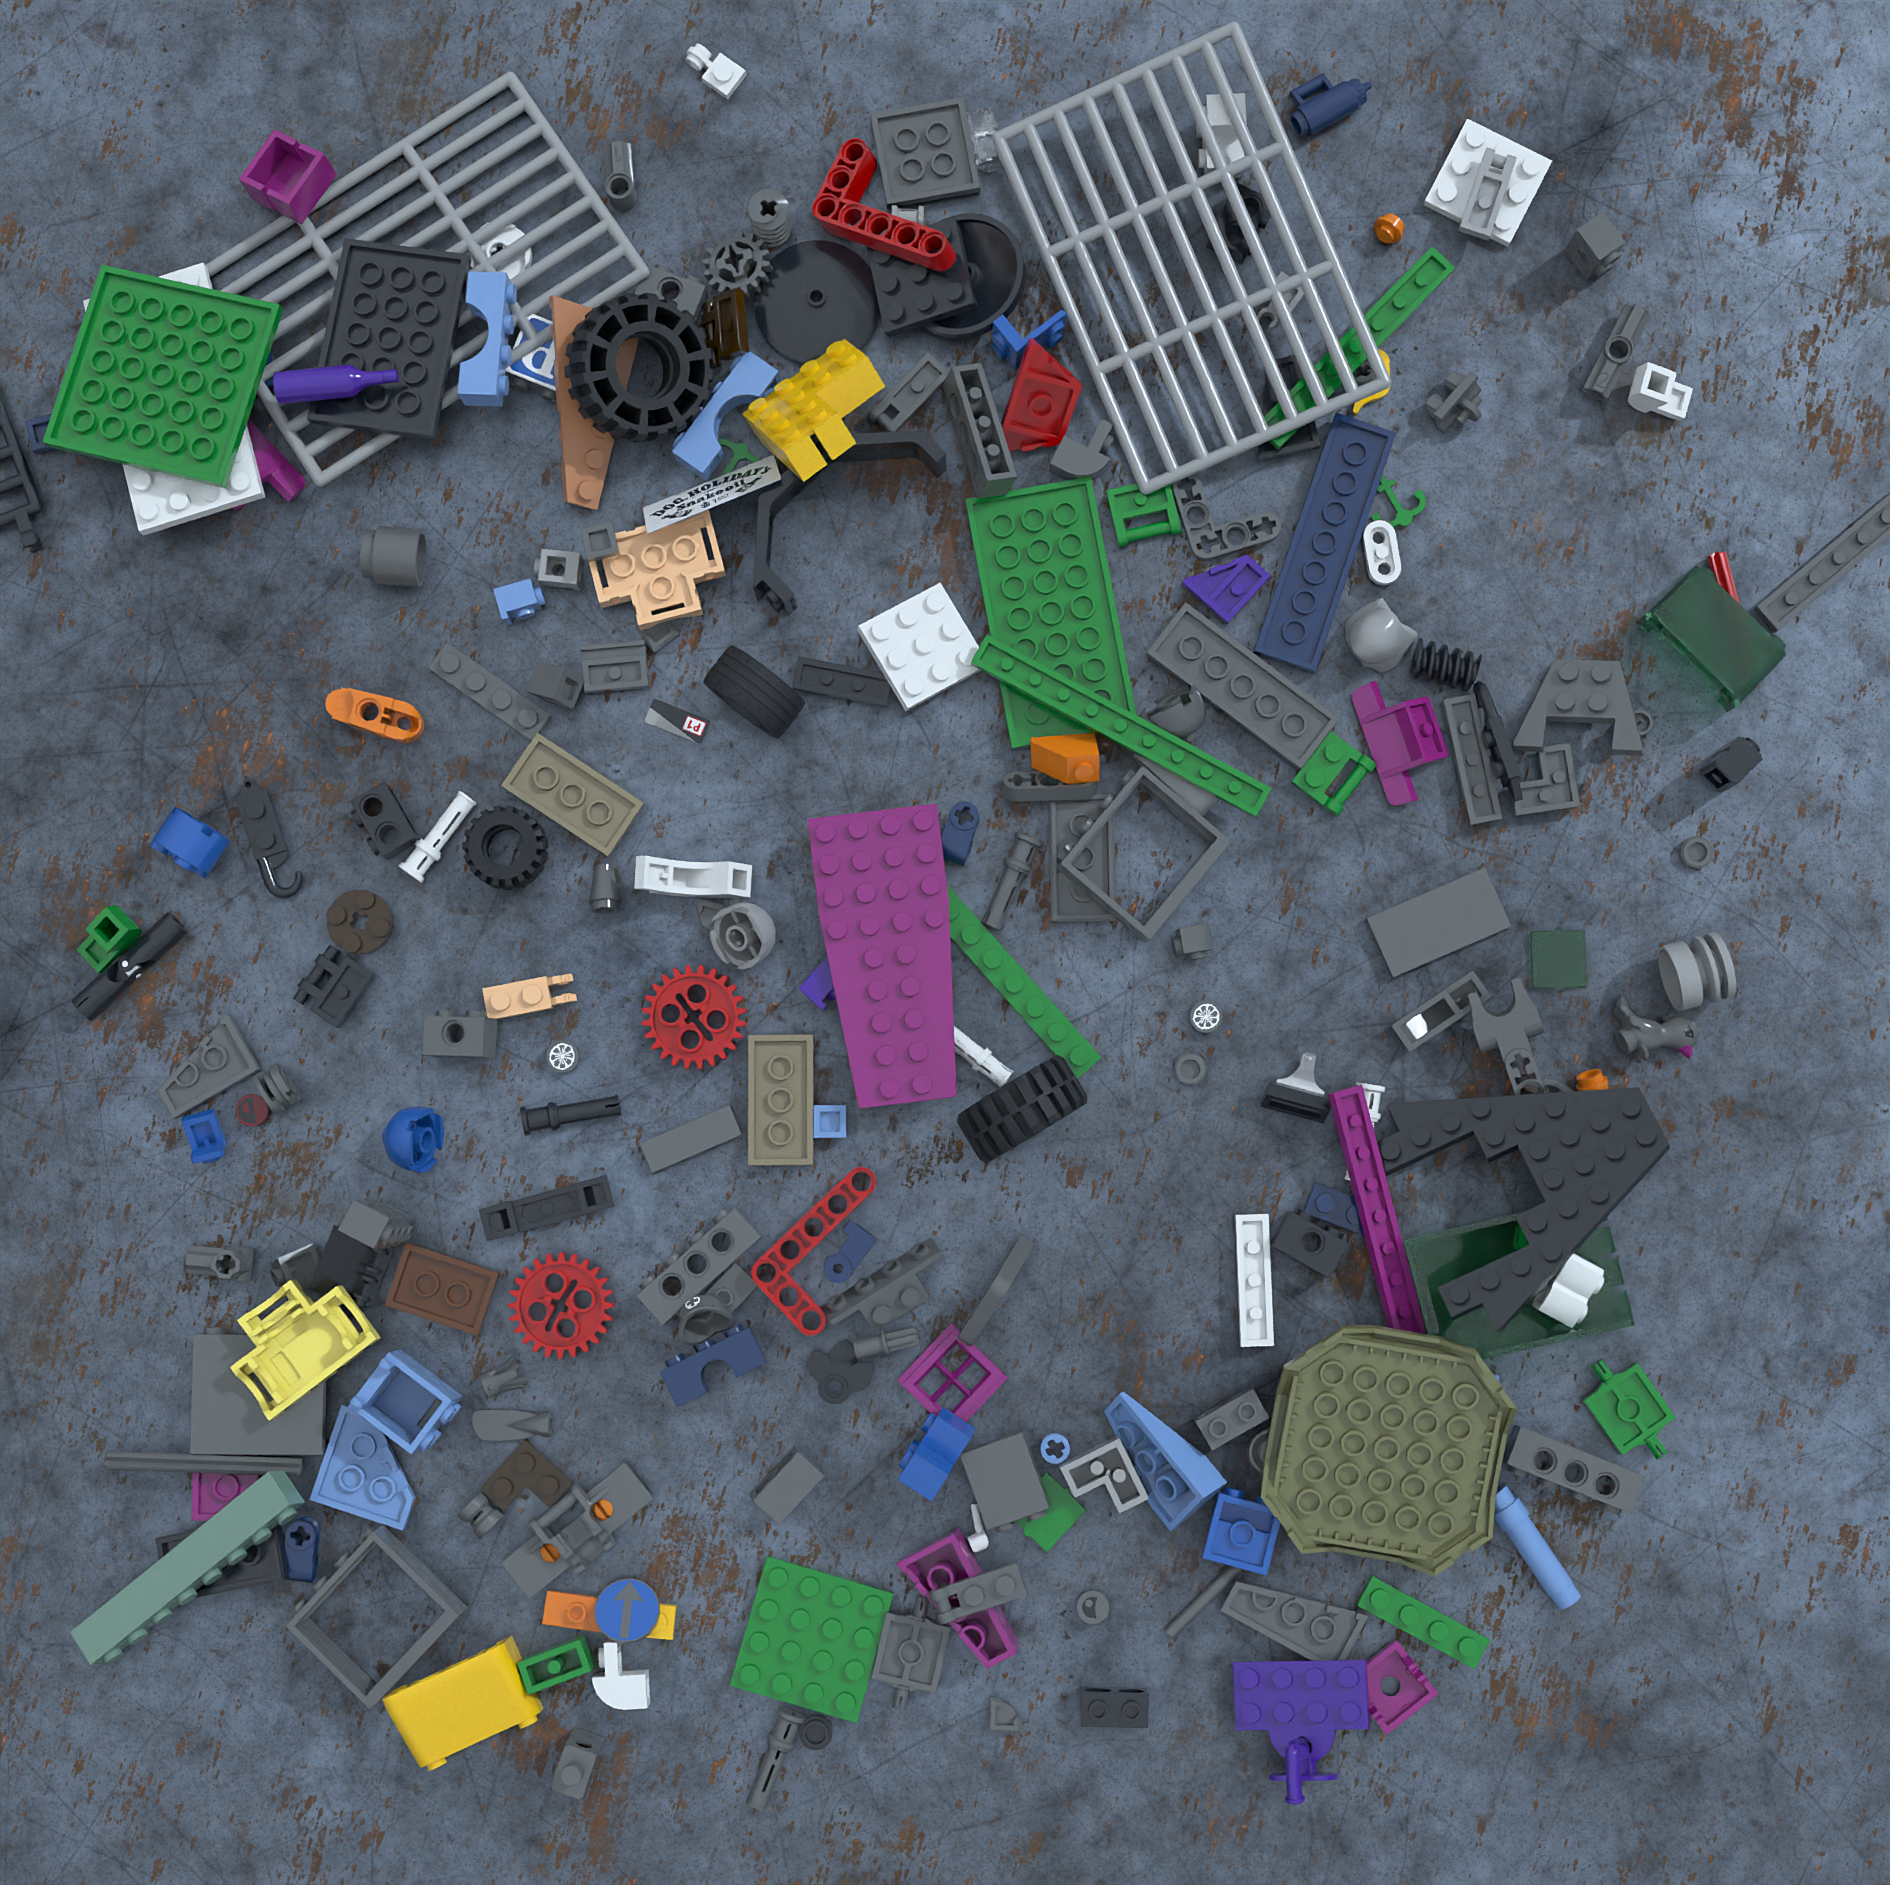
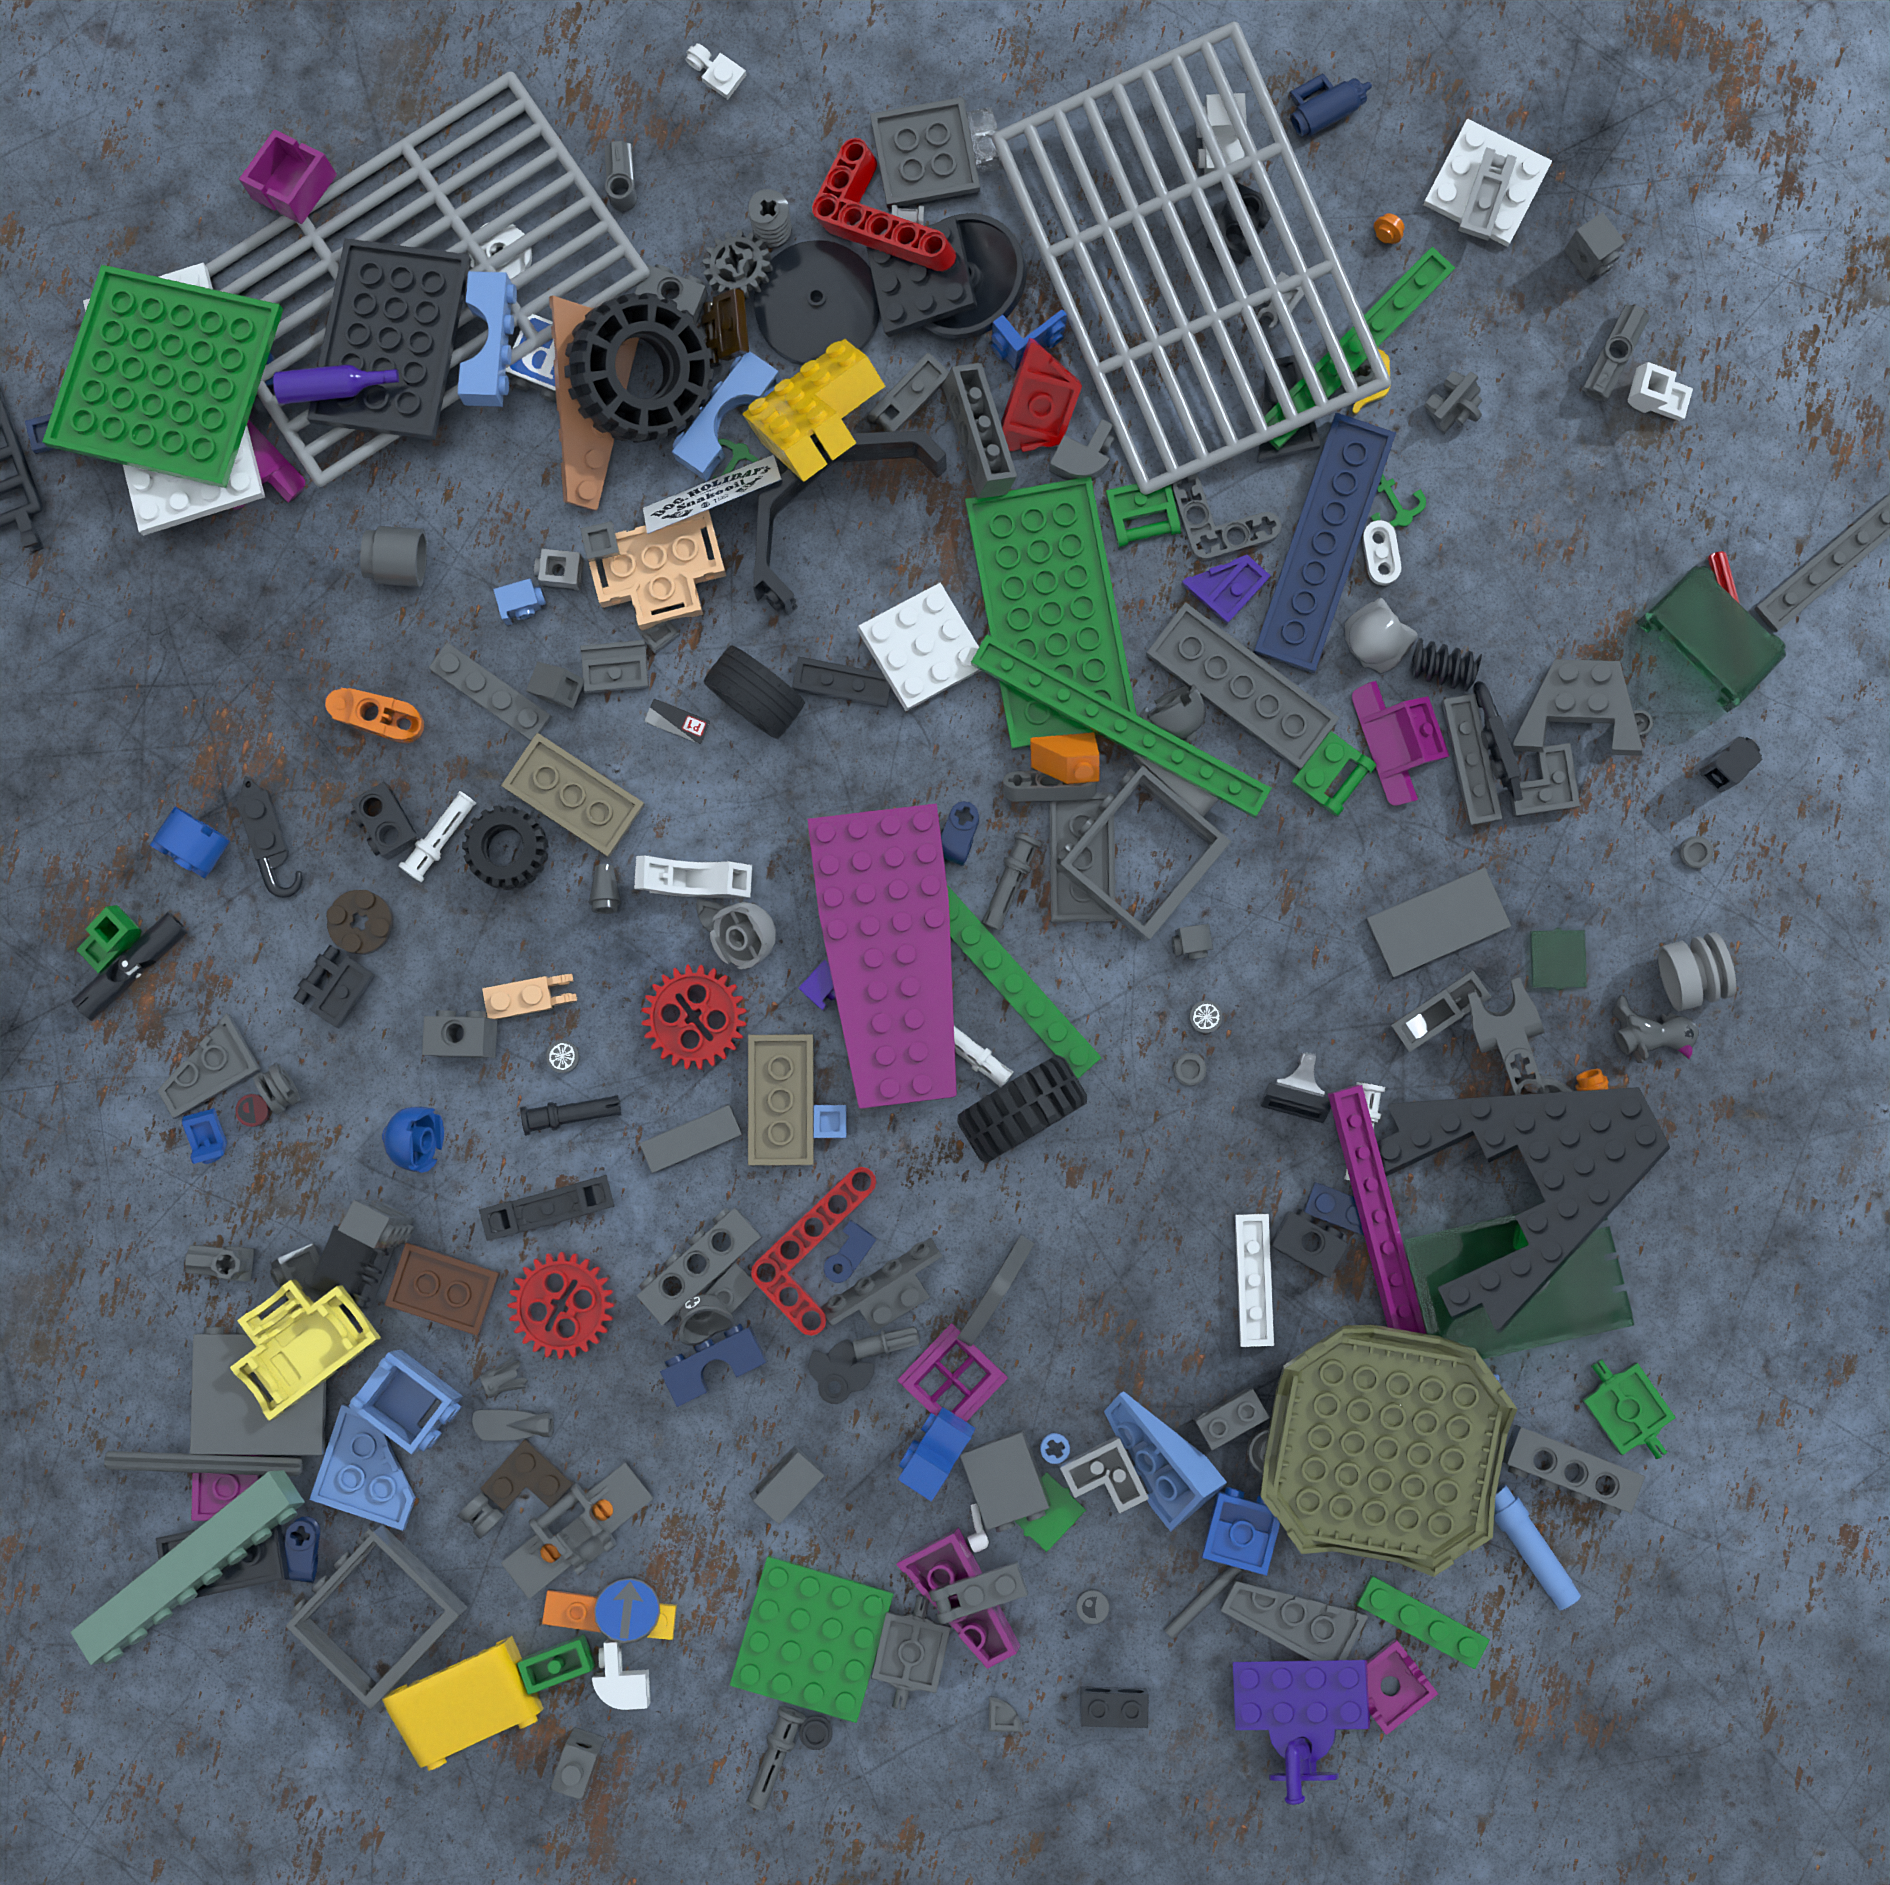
white brick [1532,1254,1604,1328] -> none

